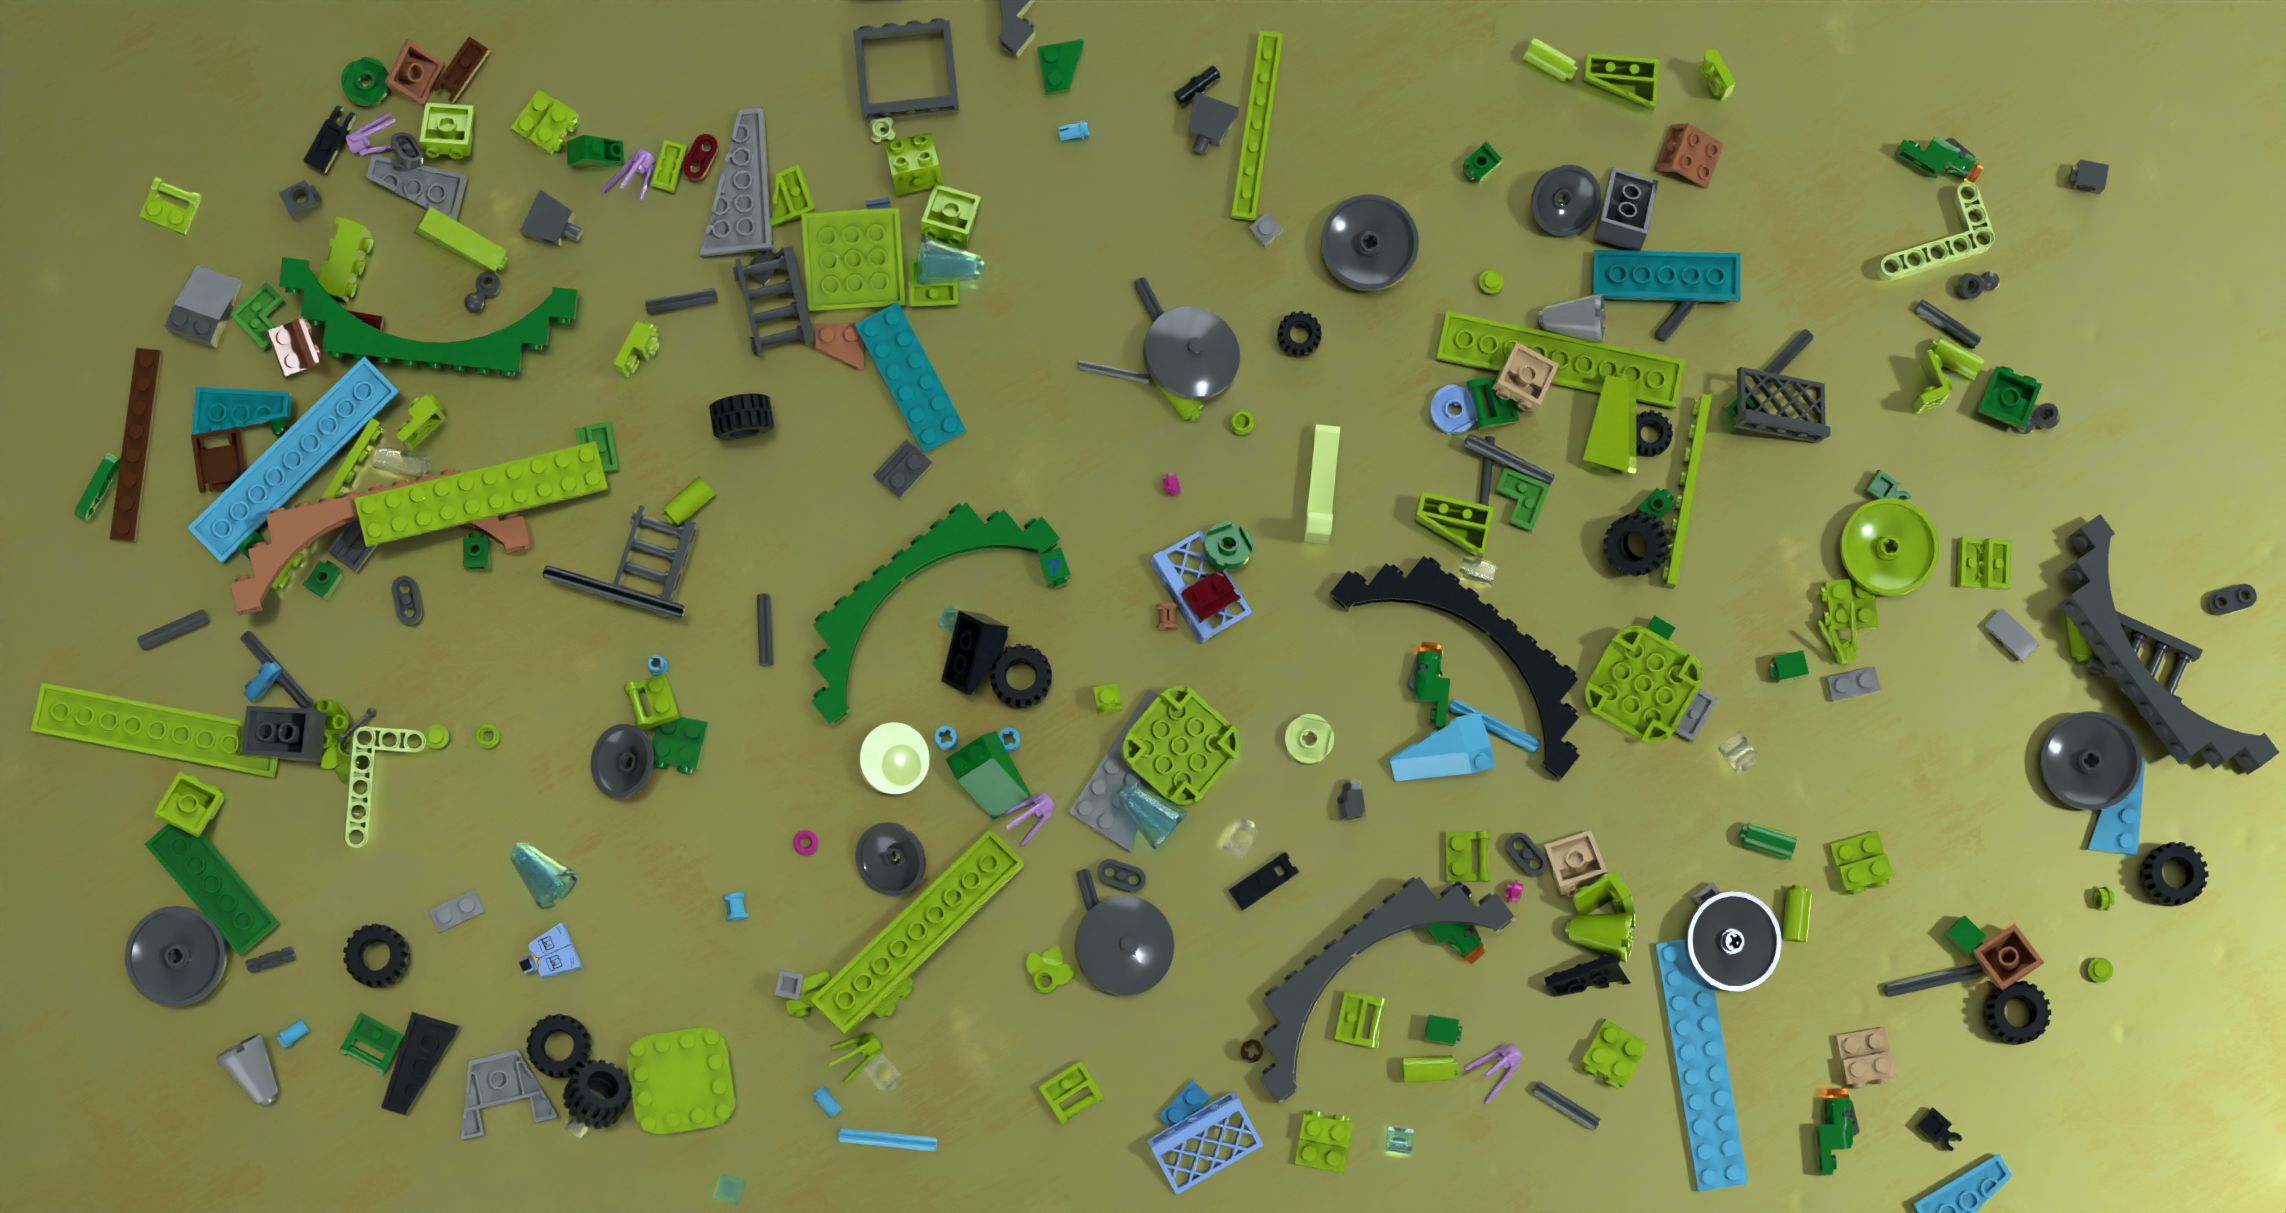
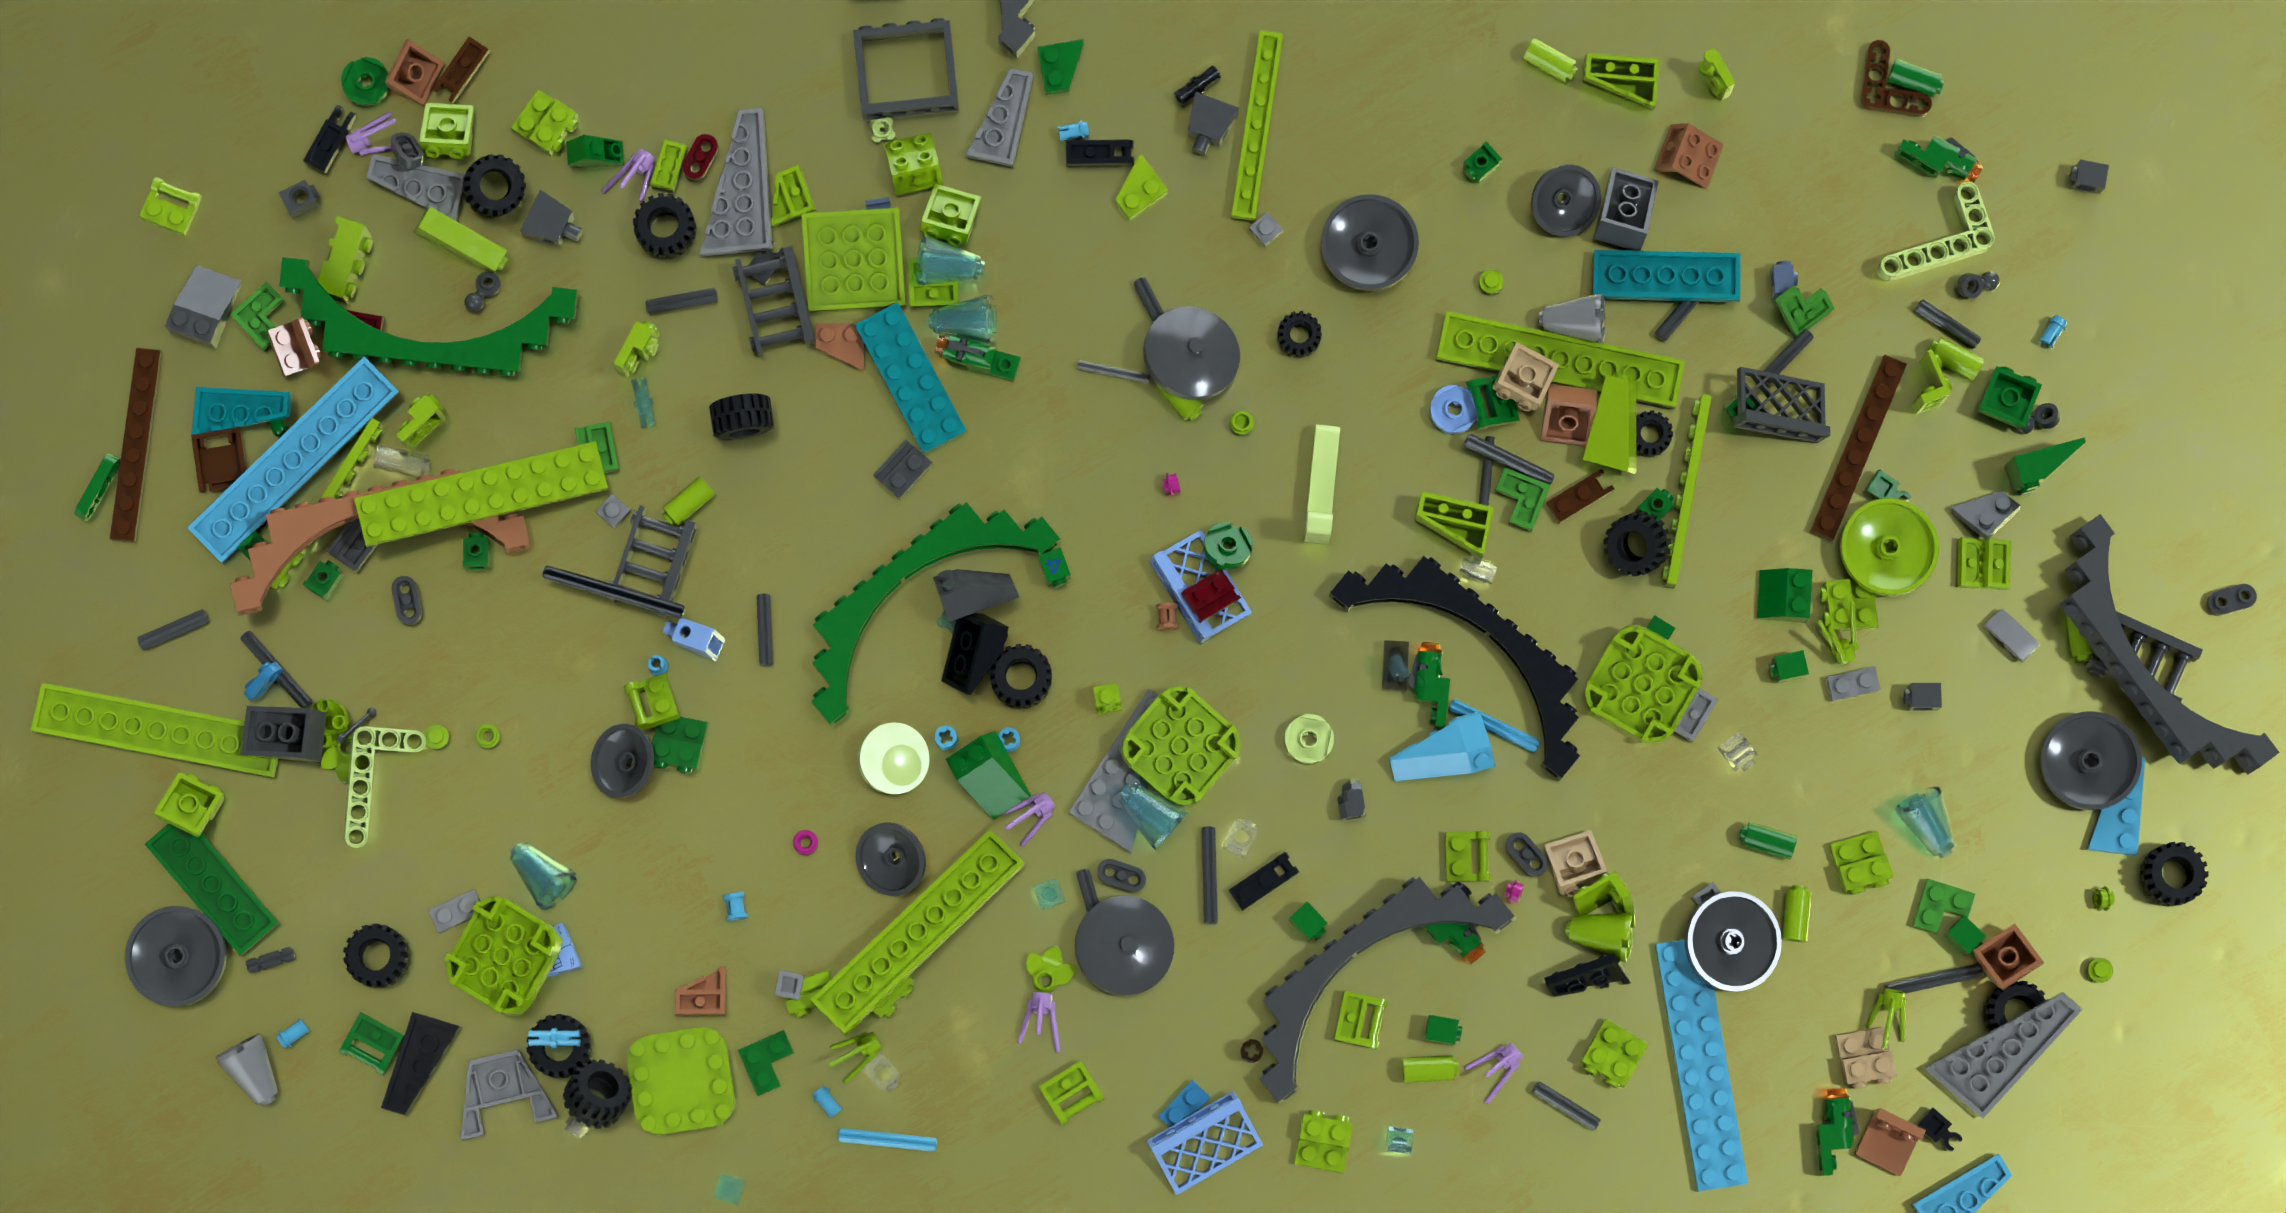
none -> lime plate [444,896,563,1015]
none -> black tyre [462,154,526,217]
none -> medium azure pin [528,1028,581,1048]
none -> light grey plate [596,494,631,529]
none -> clear light blue pin [631,377,656,429]
none -> black tyre [633,193,696,259]
none -> light blue torso [663,618,725,661]
none -> nougat wing [675,967,726,1017]
none -> green plate [738,1030,794,1096]
none -> clear light blue cone [928,295,997,344]
none -> dark grey slope [933,569,1019,622]
none -> green plate [935,334,1021,382]
none -> light grey wing [966,68,1034,167]
none -> lavender plant [1017,992,1060,1053]
none -> clear light blue plate [1033,878,1065,910]
none -> black plate [1066,139,1134,167]
none -> lime wing [1116,154,1169,220]
none -> dark grey axle [1202,826,1218,925]
none -> green brick [1289,901,1328,942]
none -> clear smoke plate [1382,640,1409,692]
none -> clear light blue plate [1387,653,1411,683]
none -> nougat slope [1541,384,1597,446]
none -> reddish brown hinge [1546,469,1615,524]
none -> green slope [1757,568,1813,623]
none -> sand blue brick [1770,261,1798,299]
none -> bright green plate [1775,285,1835,337]
none -> reddish brown plate [1810,354,1907,541]
none -> nougat bracket [1855,1108,1926,1176]
none -> reddish brown beam [1861,40,1932,117]
none -> lime plant [1866,988,1907,1049]
none -> green brick [1887,59,1944,97]
none -> clear light blue cone [1895,786,1955,858]
none -> dark grey brick [1904,683,1942,711]
none -> bright green plate [1912,879,1975,934]
none -> light grey wing [1925,992,2082,1118]
none -> dark grey wing [1951,491,2021,541]
none -> green slope [2005,437,2086,495]
none -> medium azure pin [2039,315,2067,348]

